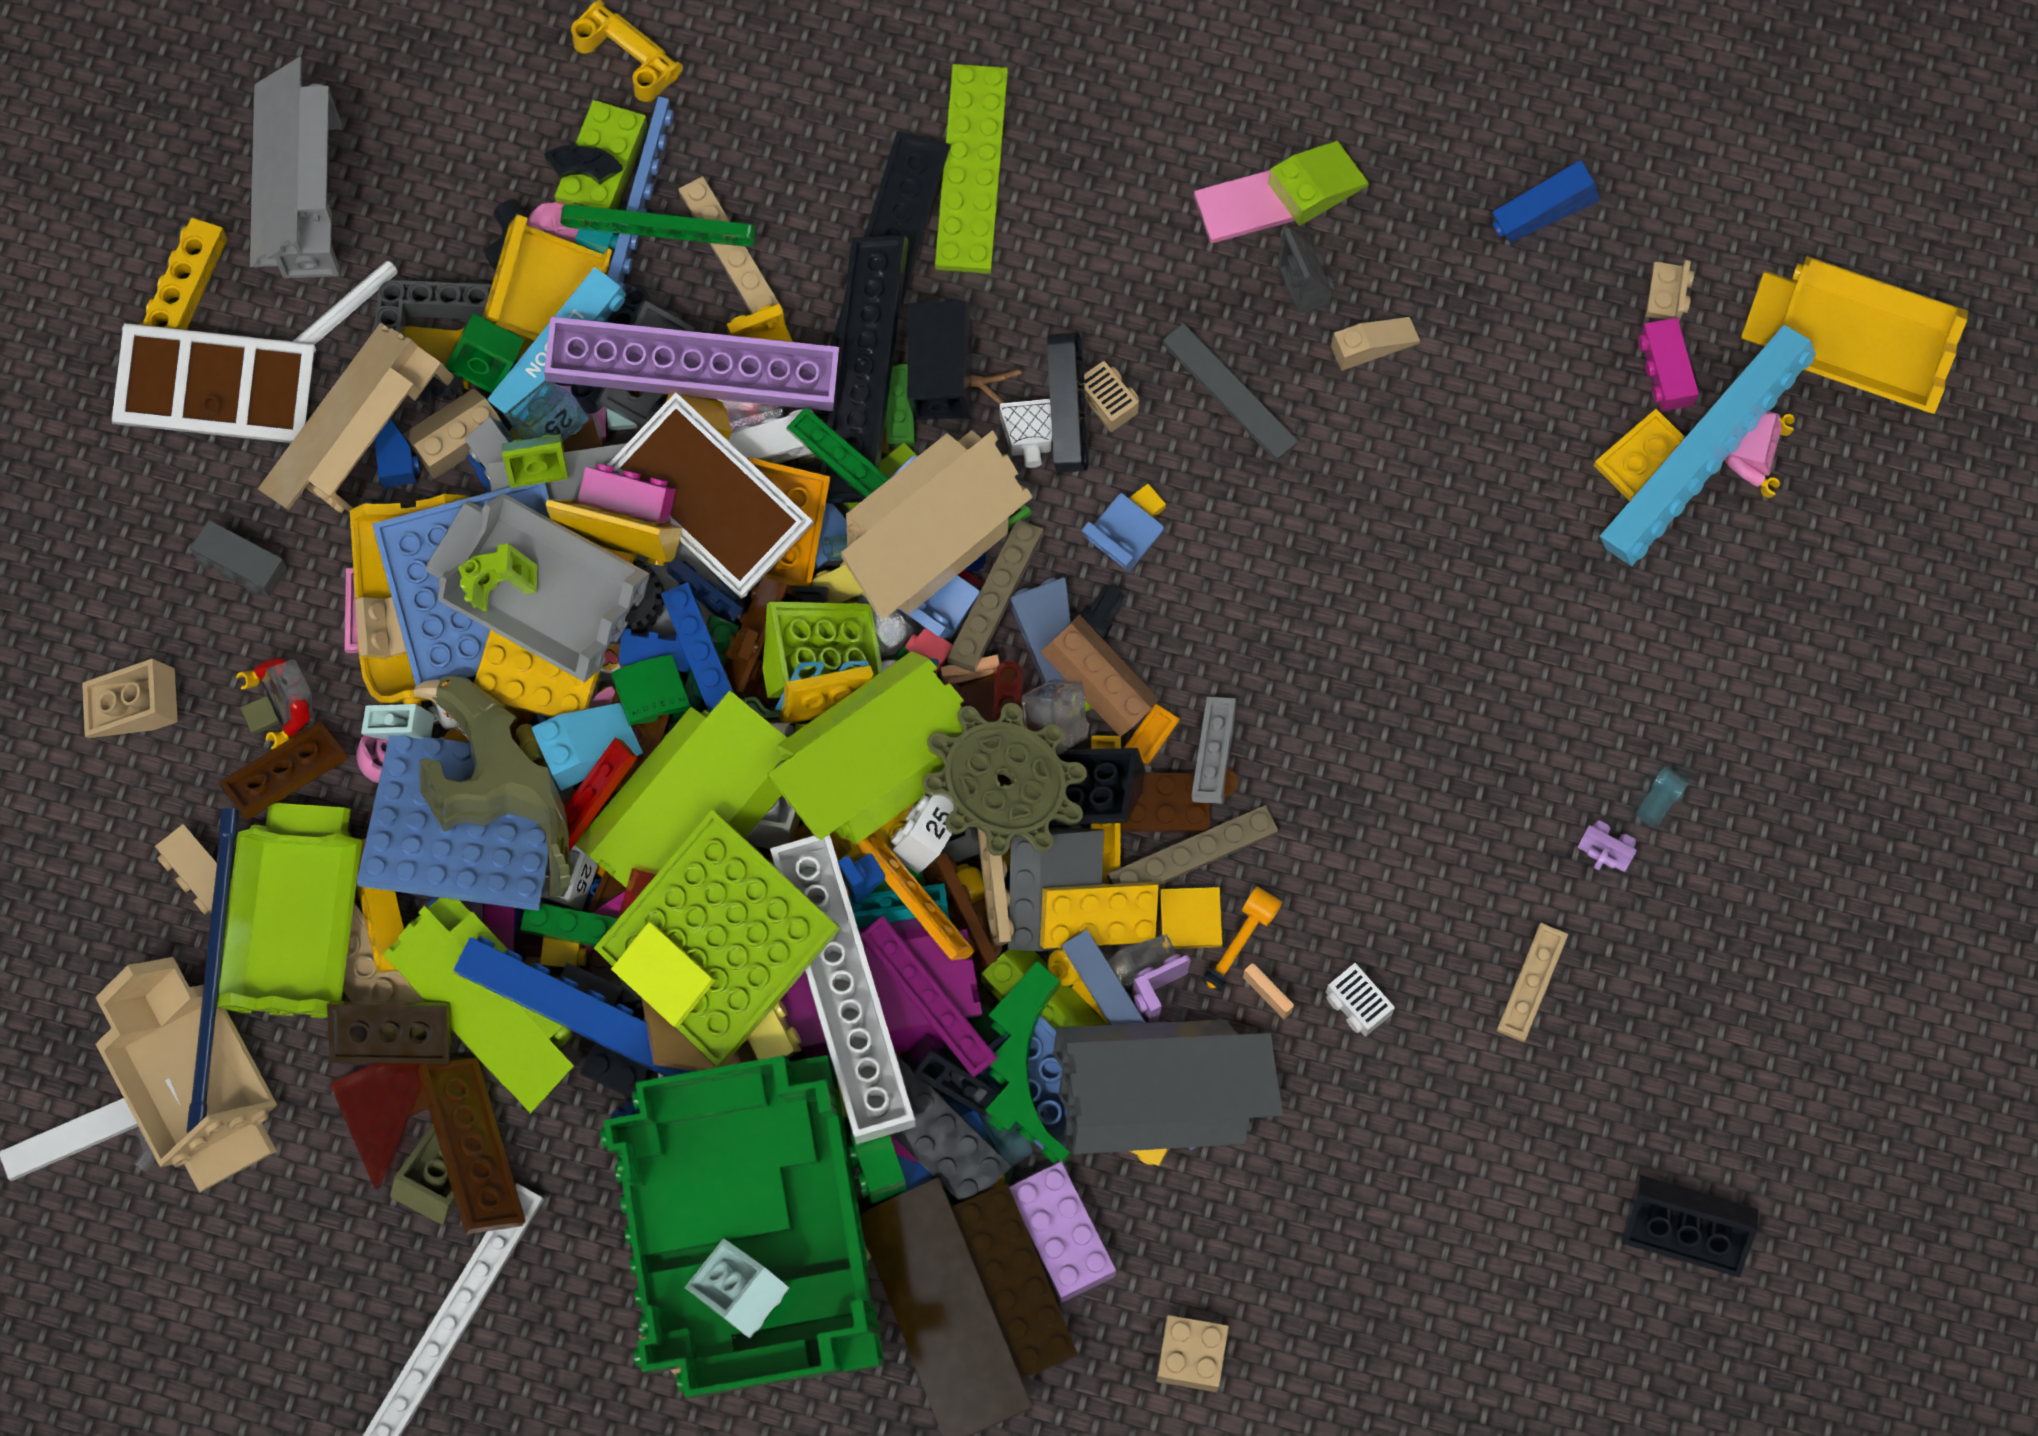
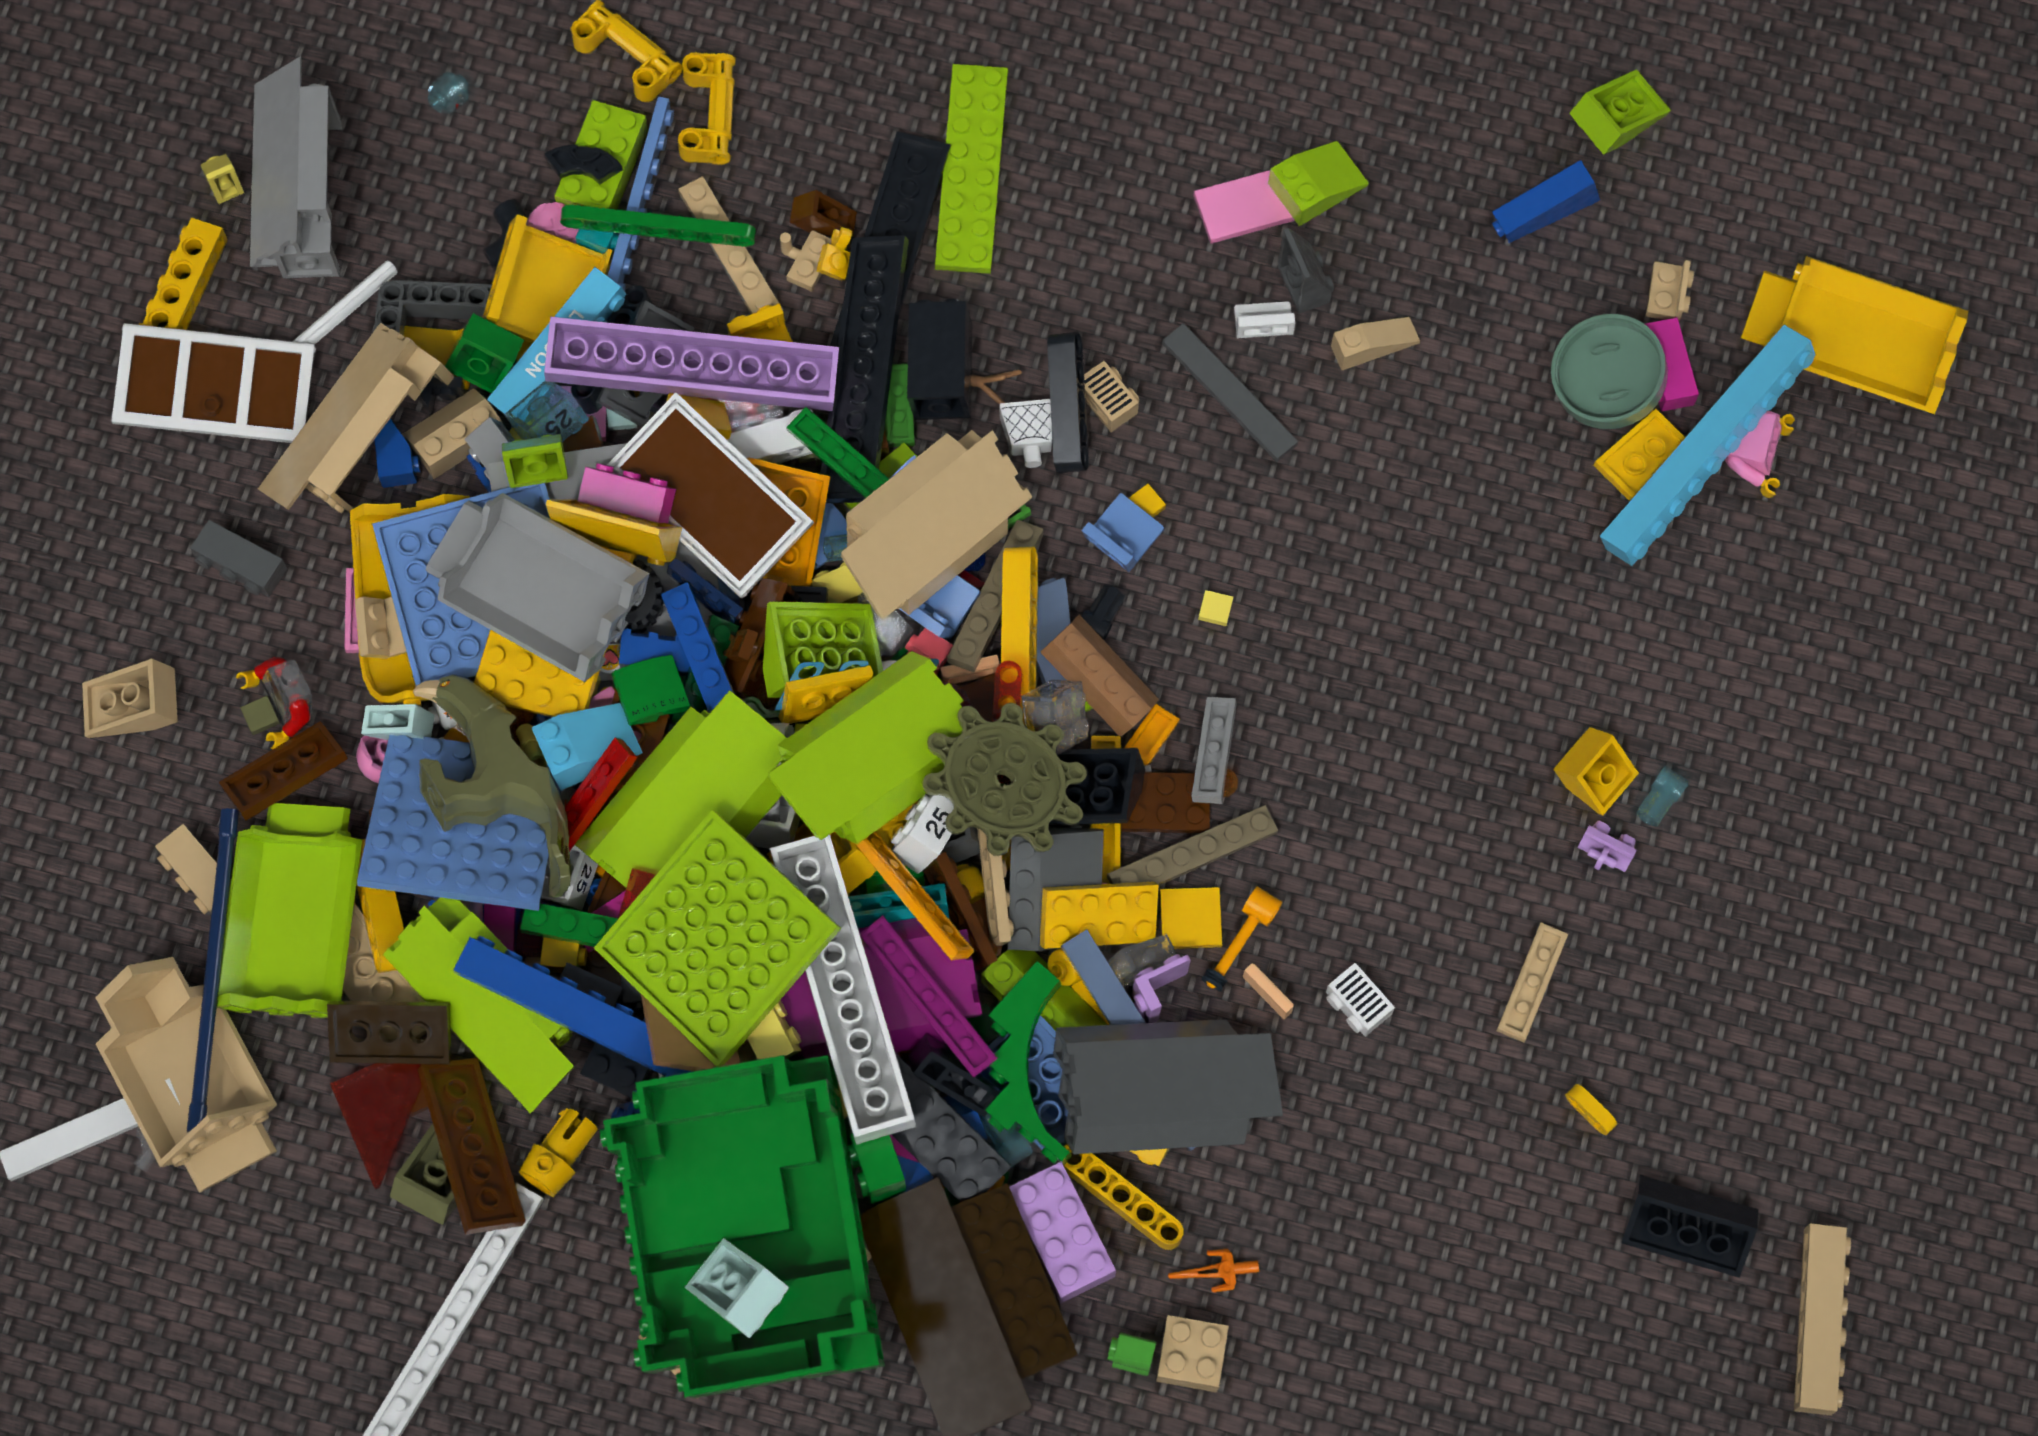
lime tile [458,543,538,612] -> none
neon yellow tile [611,922,716,1028] -> none
blue slope [838,854,885,904] -> none
none -> light yellow slope [200,153,244,204]
none -> clear light blue head [428,72,469,114]
none -> yellow piece [519,1108,598,1197]
none -> yellow piece [678,52,736,165]
none -> tan plate [780,230,831,292]
none -> reddish brown slope [790,190,857,237]
none -> yellow plate [816,227,852,281]
none -> yellow beam [1000,546,1038,731]
none -> yellow beam [1063,1144,1183,1250]
none -> bright green brick [1107,1332,1156,1376]
none -> orange piece [1168,1249,1259,1292]
none -> light yellow tile [1198,590,1233,626]
none -> white panel [1234,301,1295,338]
none -> sand green brick [1551,314,1668,429]
none -> yellow slope [1553,727,1639,816]
none -> yellow beam [1565,1084,1617,1135]
none -> lime slope [1569,69,1671,155]
none -> tan brick [1794,1223,1851,1416]

